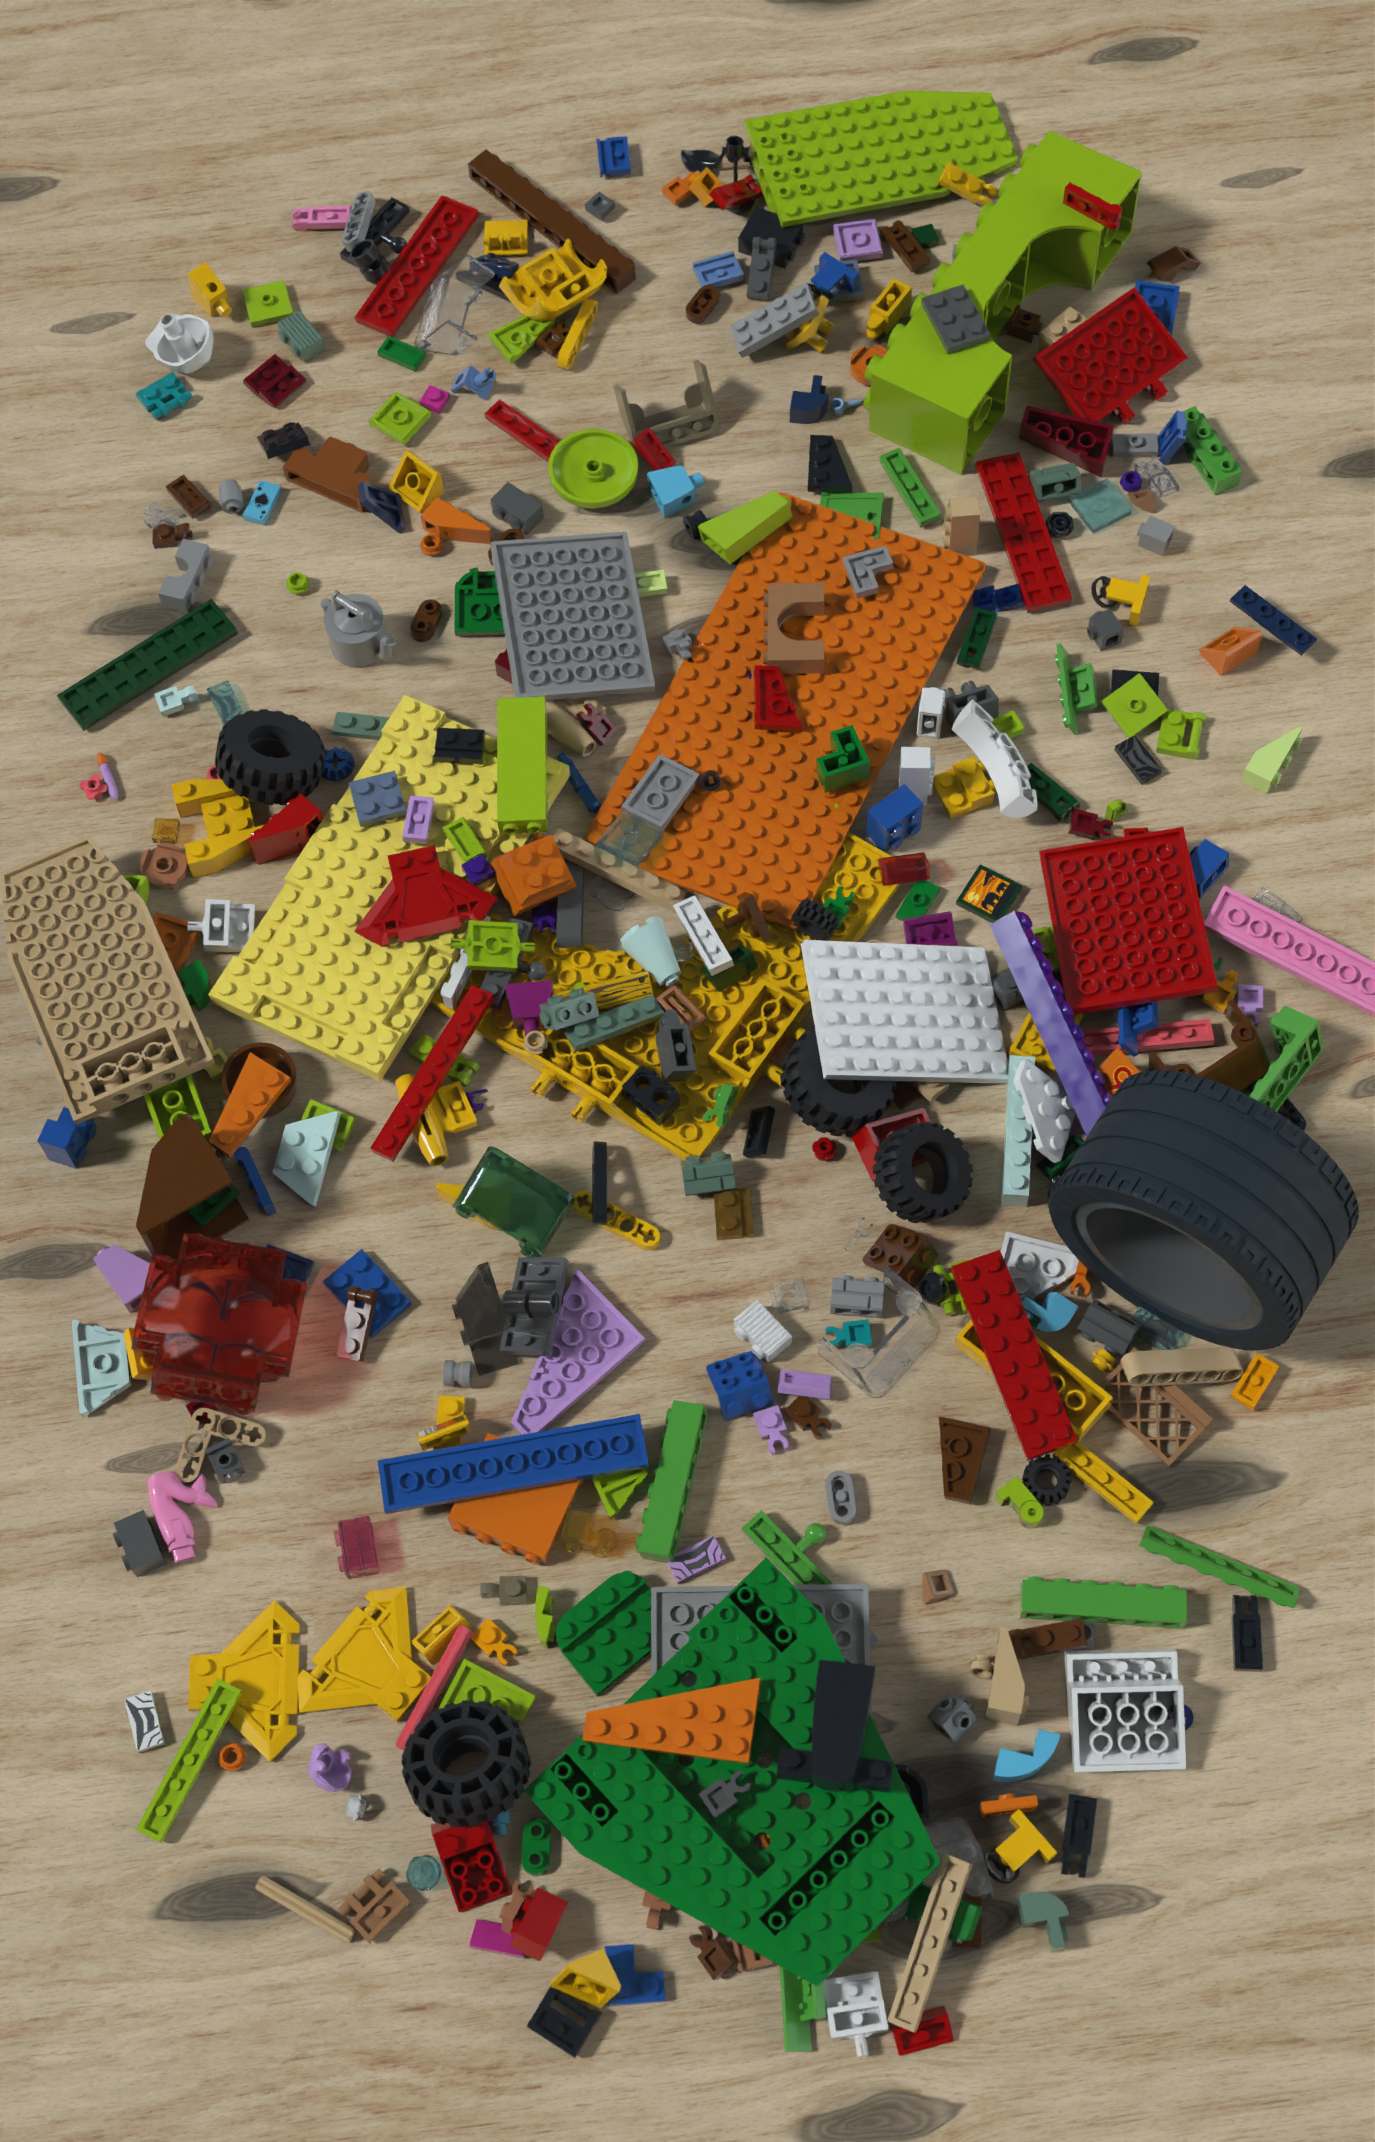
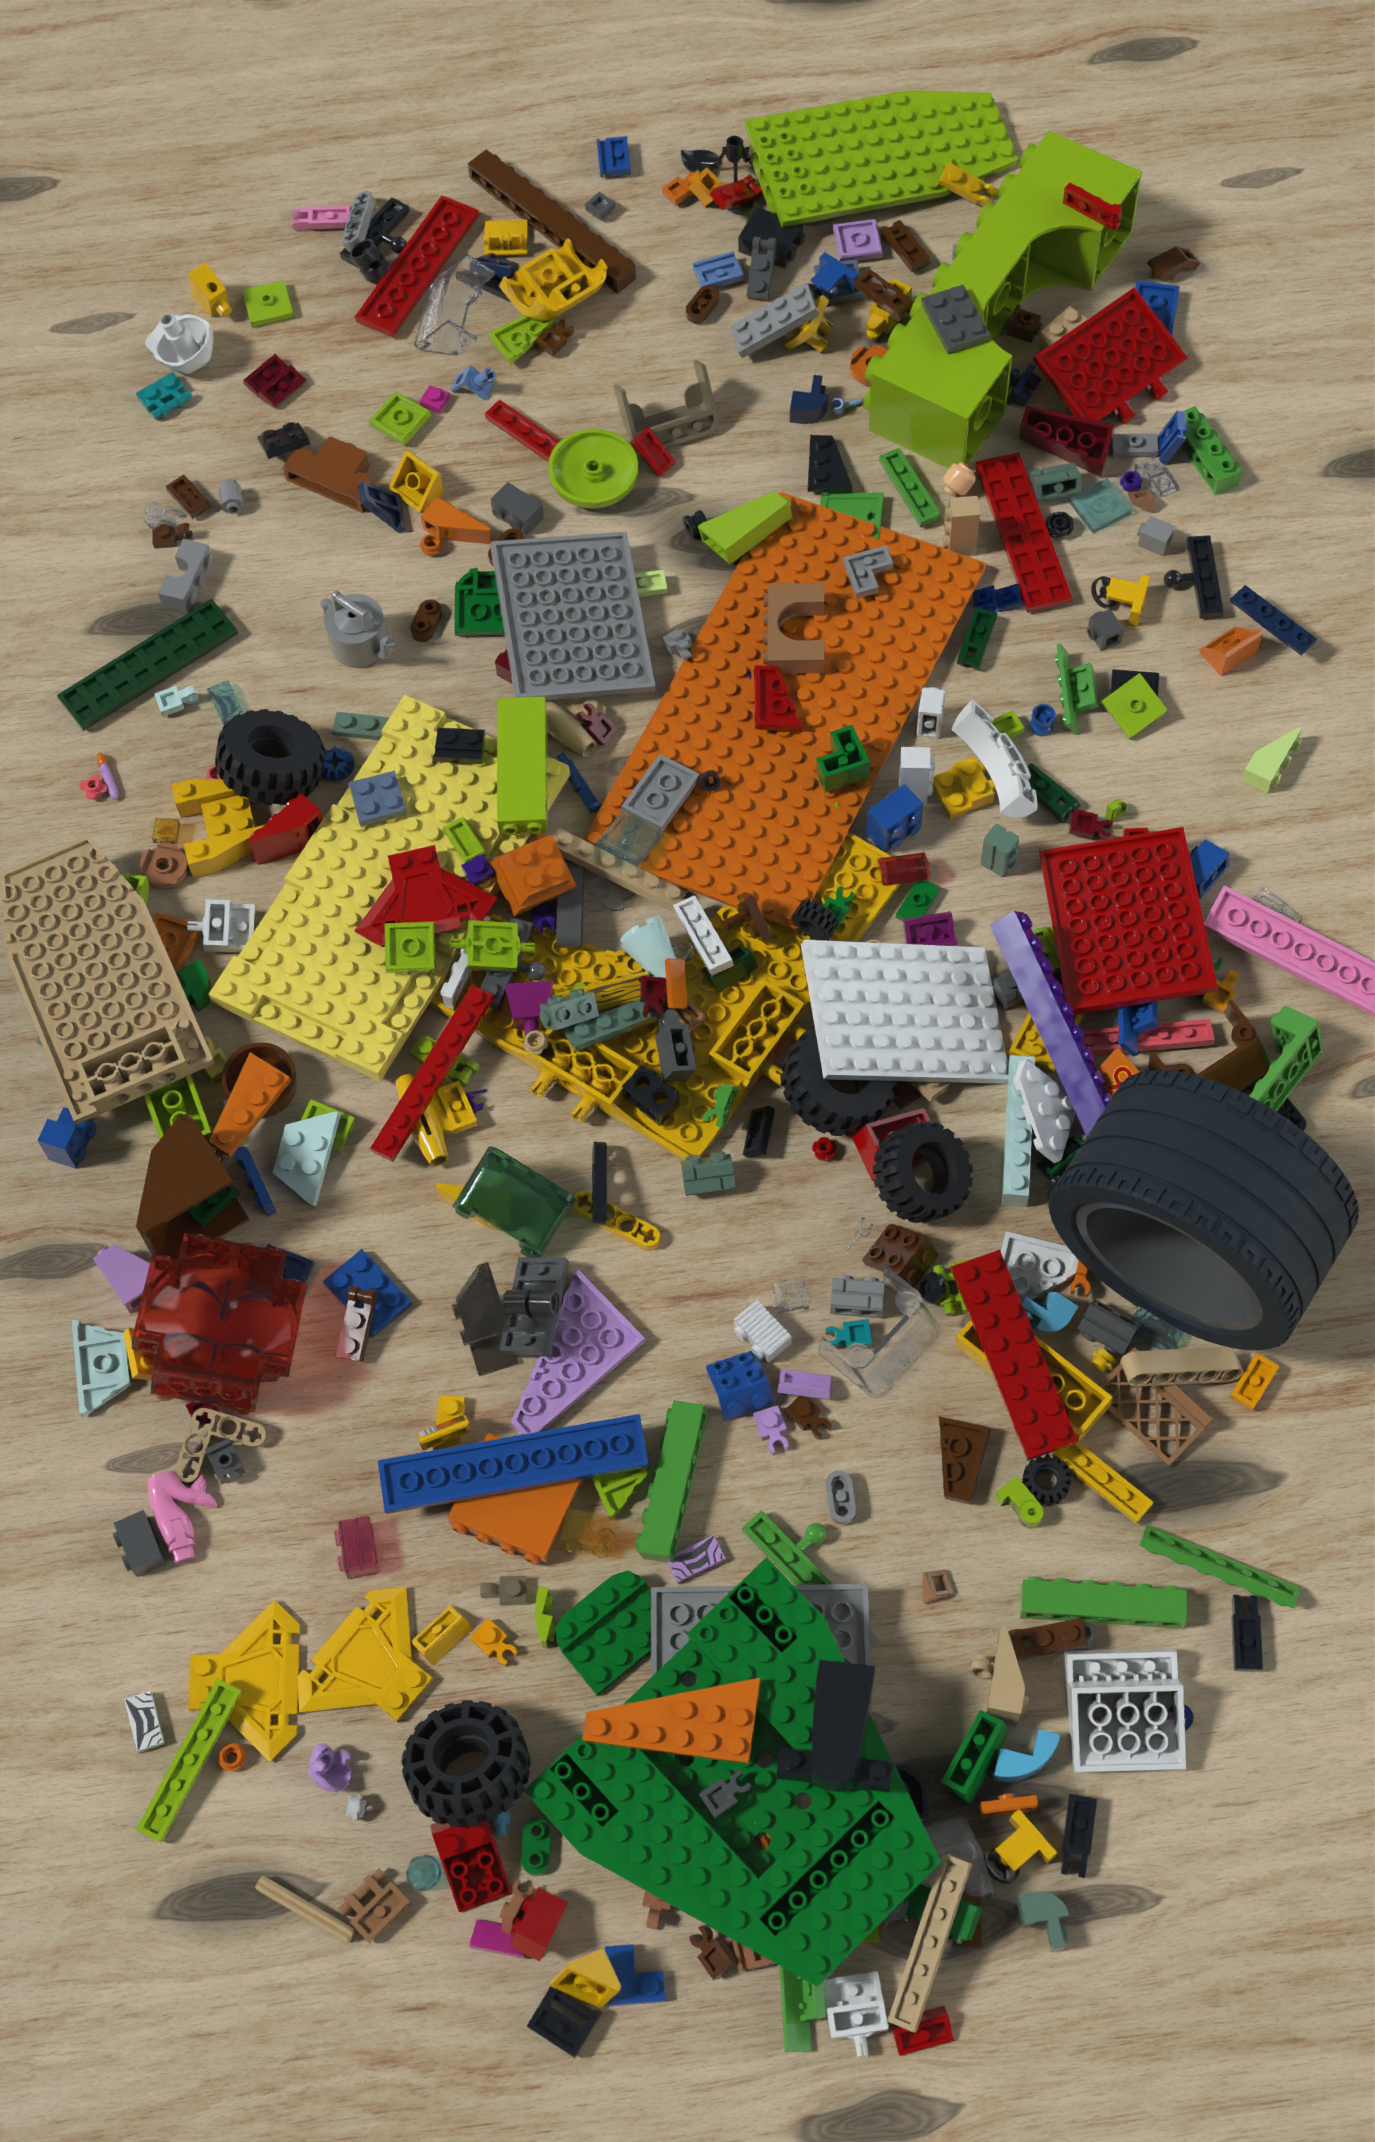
medium azure tile [243,480,282,525] -> none
sand green brick [278,310,326,362] -> none
lime plate [286,572,309,594] -> none
green tile [377,336,427,372] -> none
coral axle [395,1625,473,1751] -> none
lavender plate [402,796,435,844] -> none
lime wing [439,1659,537,1722] -> none
light grey wheel [443,1360,473,1387] -> none
yellow beam [557,298,598,370] -> none
medium azure torso [647,465,704,518] -> none
pearl gold plate [713,1187,754,1240] -> none
dark green tile [911,224,939,248] -> none
dark grey brick [927,1693,978,1743] -> none
dark grey brick [943,681,999,734] -> none
tile [956,864,1022,923] -> none
black tile [1114,735,1162,785] -> none
lime plate [1156,709,1206,759] -> none
lavender plate [1237,984,1263,1028] -> none
none -> lime plate [385,922,436,973]
none -> dark red plate [640,976,666,1019]
none -> orange slope [665,958,687,1010]
none -> reddish brown plate [855,269,914,321]
none -> green brick [941,1710,1009,1805]
none -> light nougat head [942,461,976,497]
none -> sand green brick [981,824,1021,877]
none -> dark blue hips [1007,363,1042,407]
none -> blue wheel [1030,704,1056,737]
none -> black plate [1164,535,1224,619]

